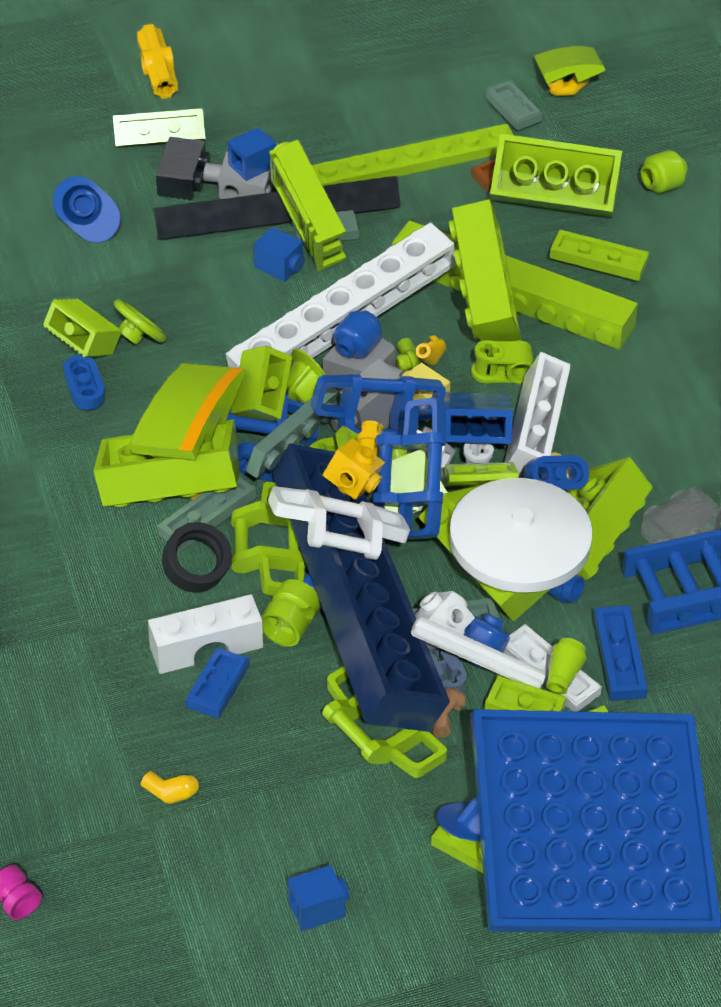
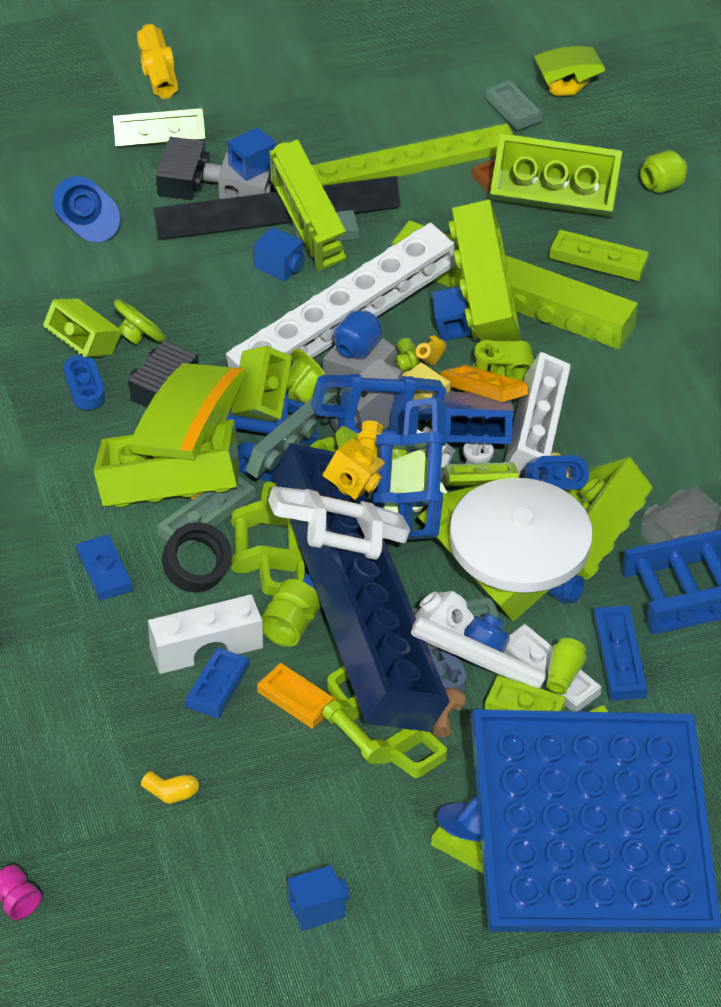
none -> blue plate [76,534,133,601]
none -> black brick [128,341,199,407]
none -> light orange tile [257,662,335,729]
none -> blue brick [432,286,473,341]
none -> light orange tile [440,364,528,402]

